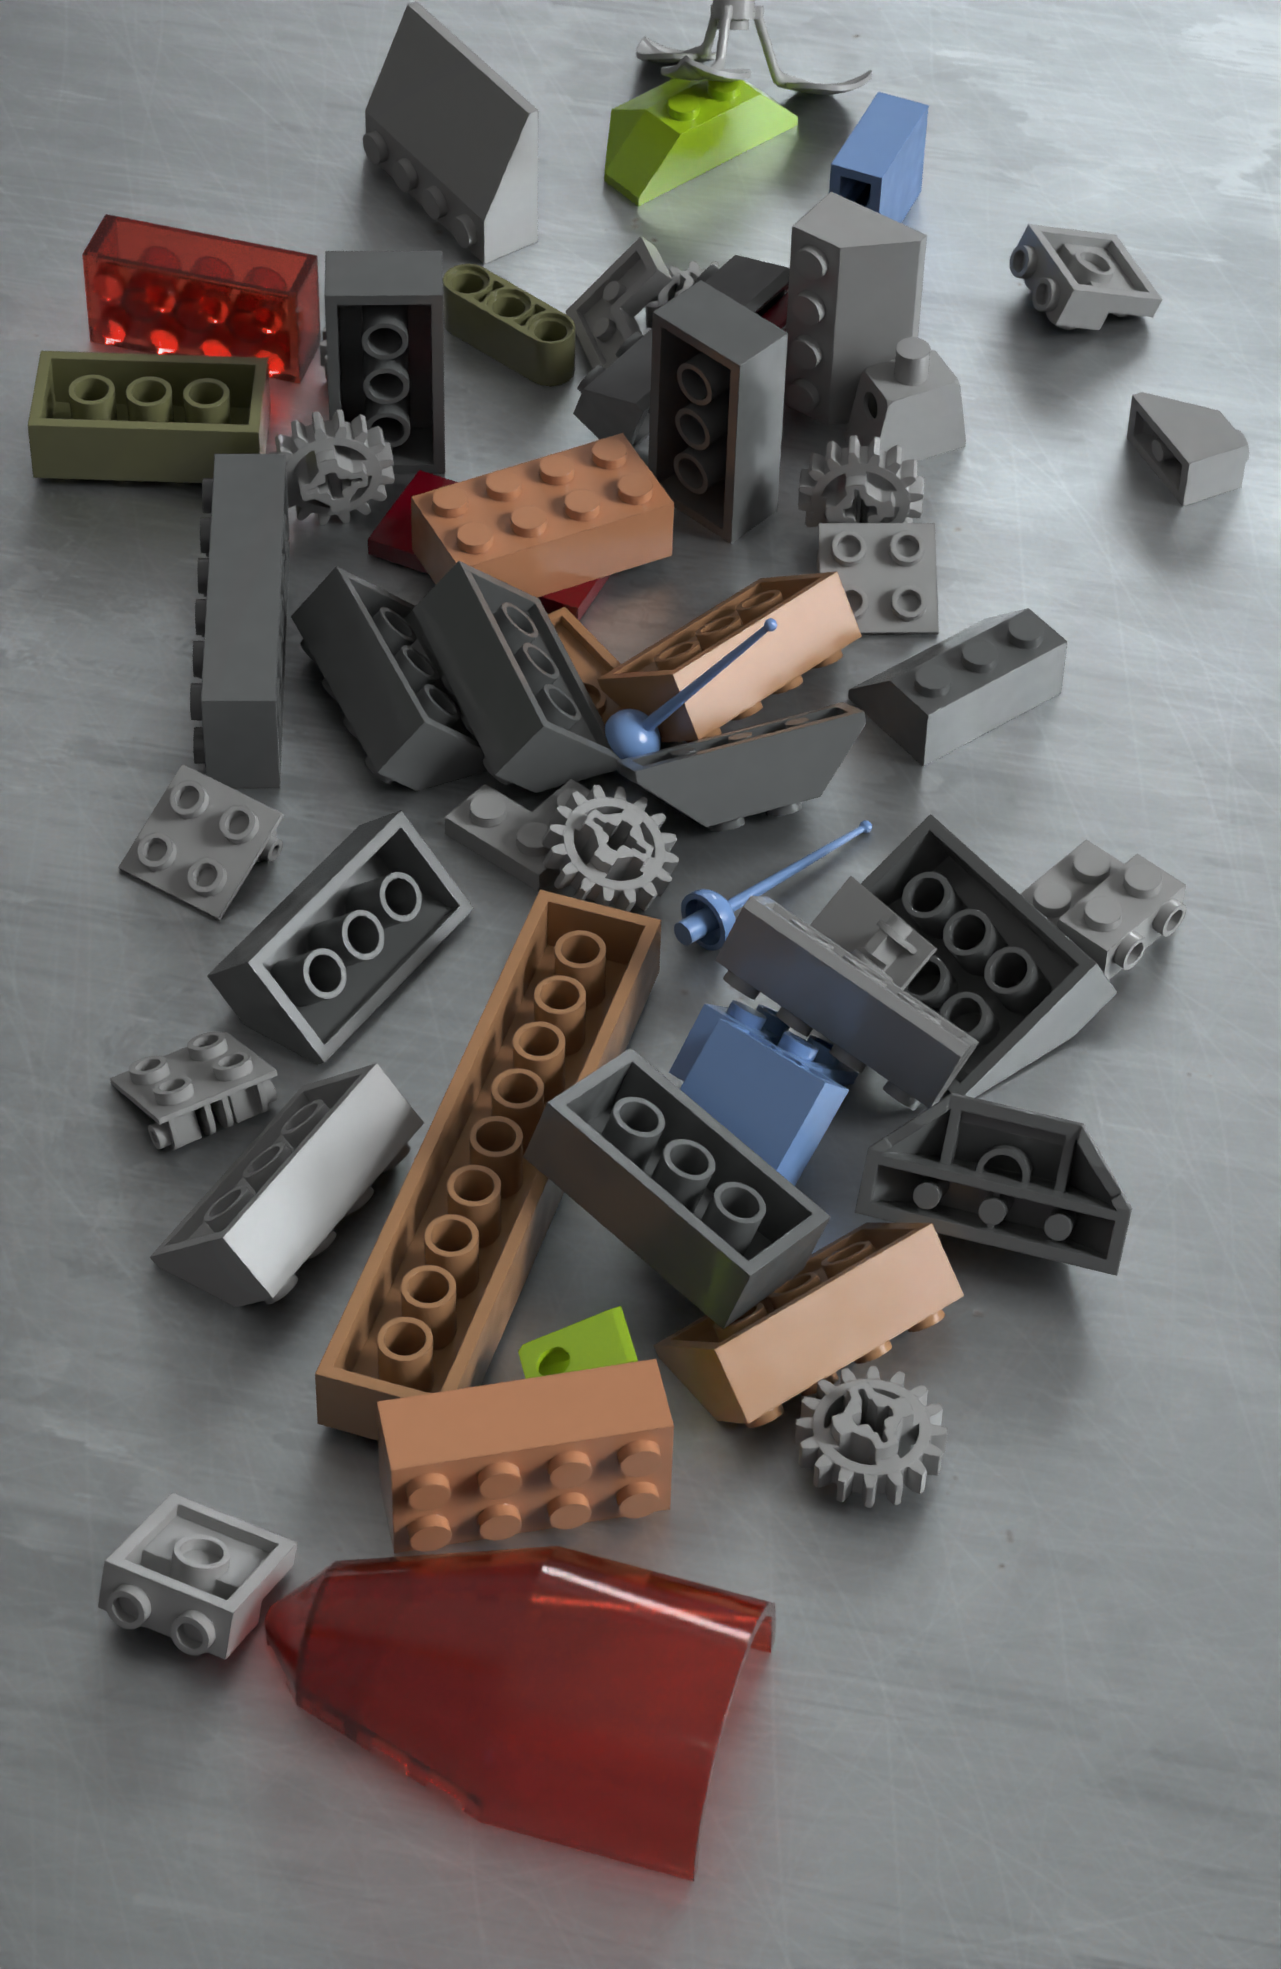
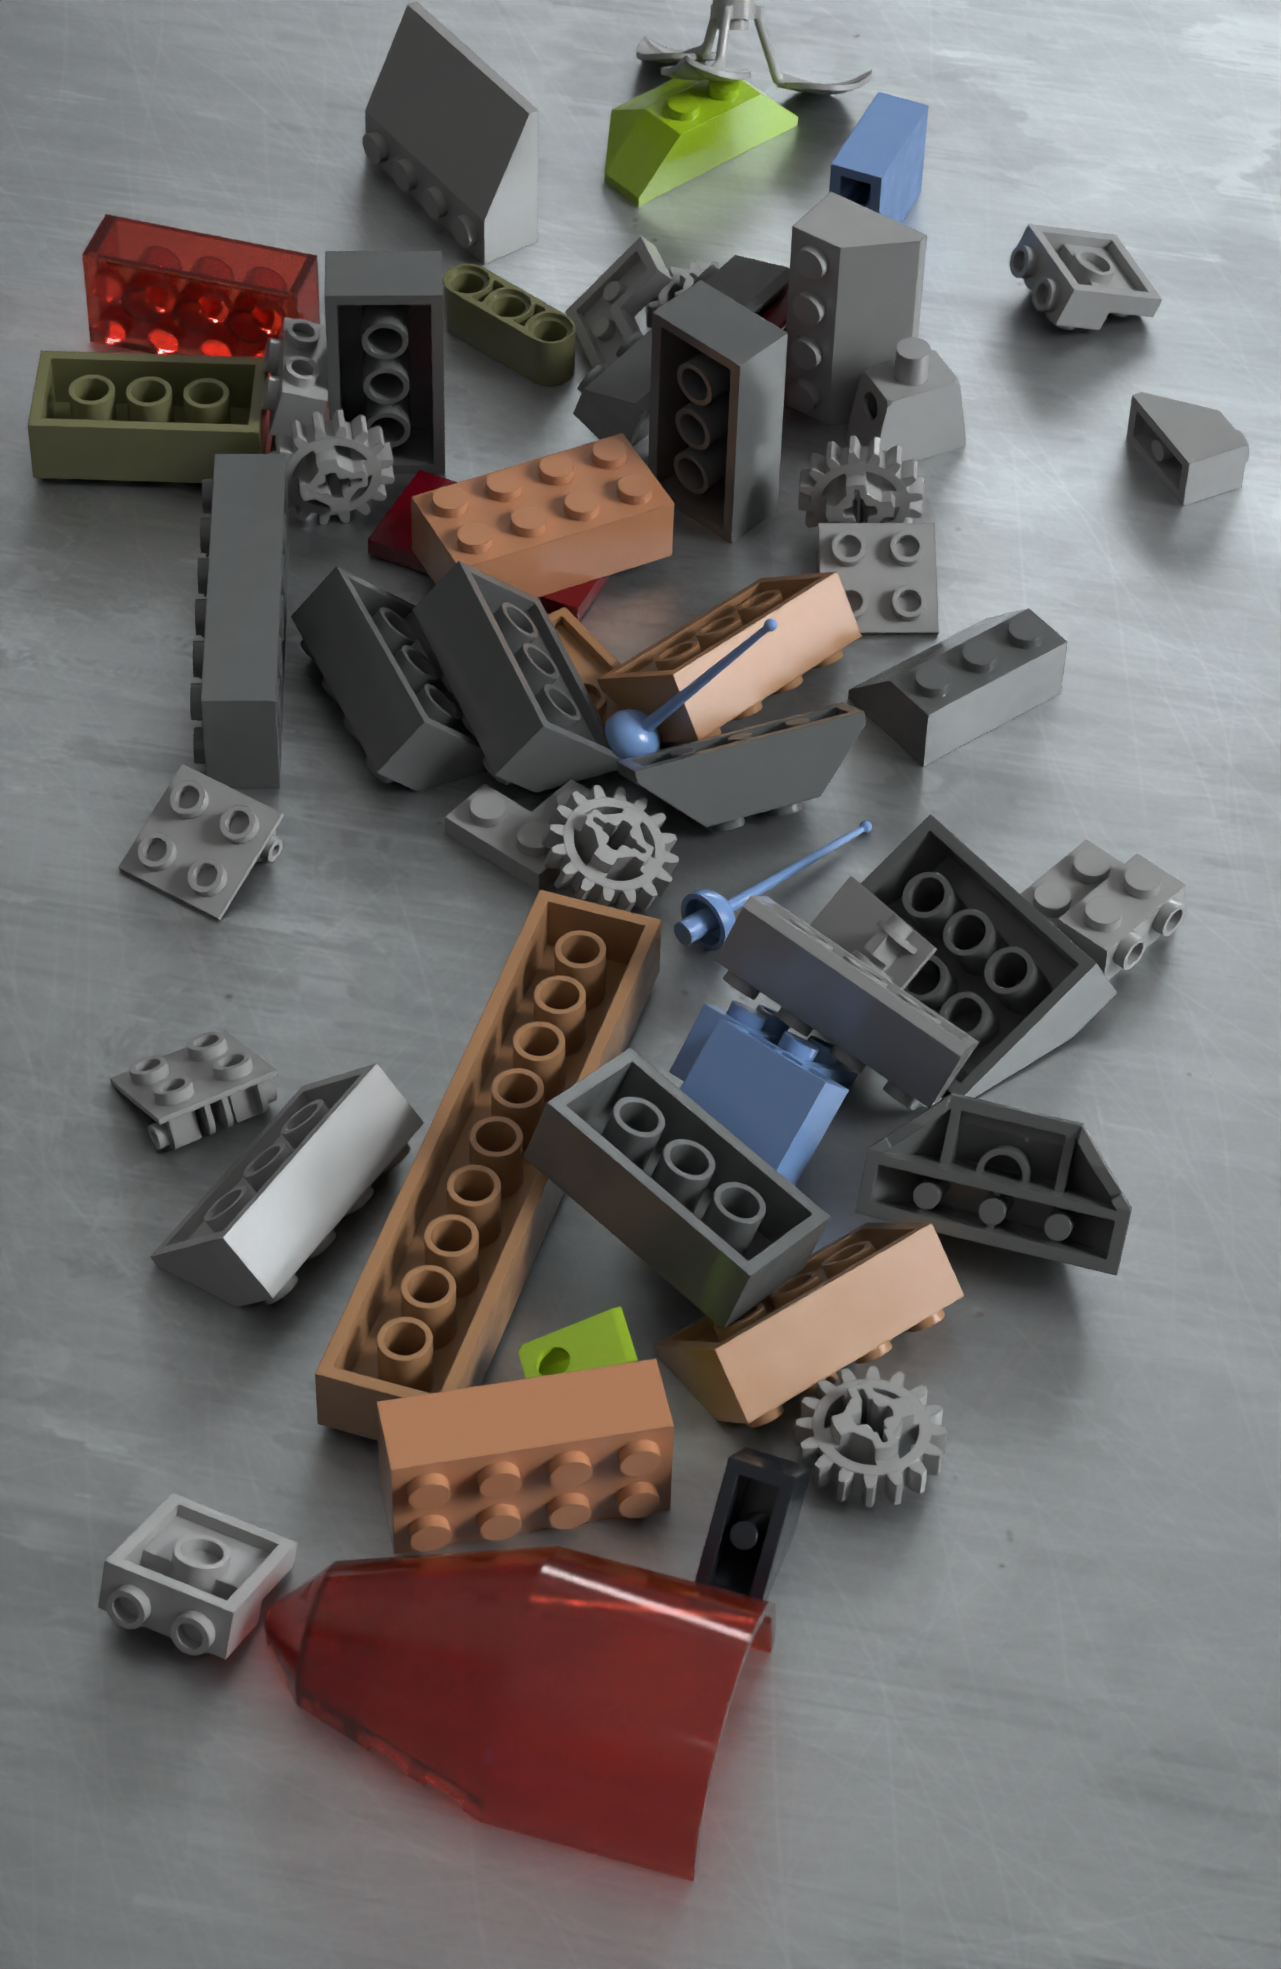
dark grey slope [207,810,474,1065] -> none
none -> light grey plate [261,317,328,452]
none -> black slope [692,1447,813,1614]

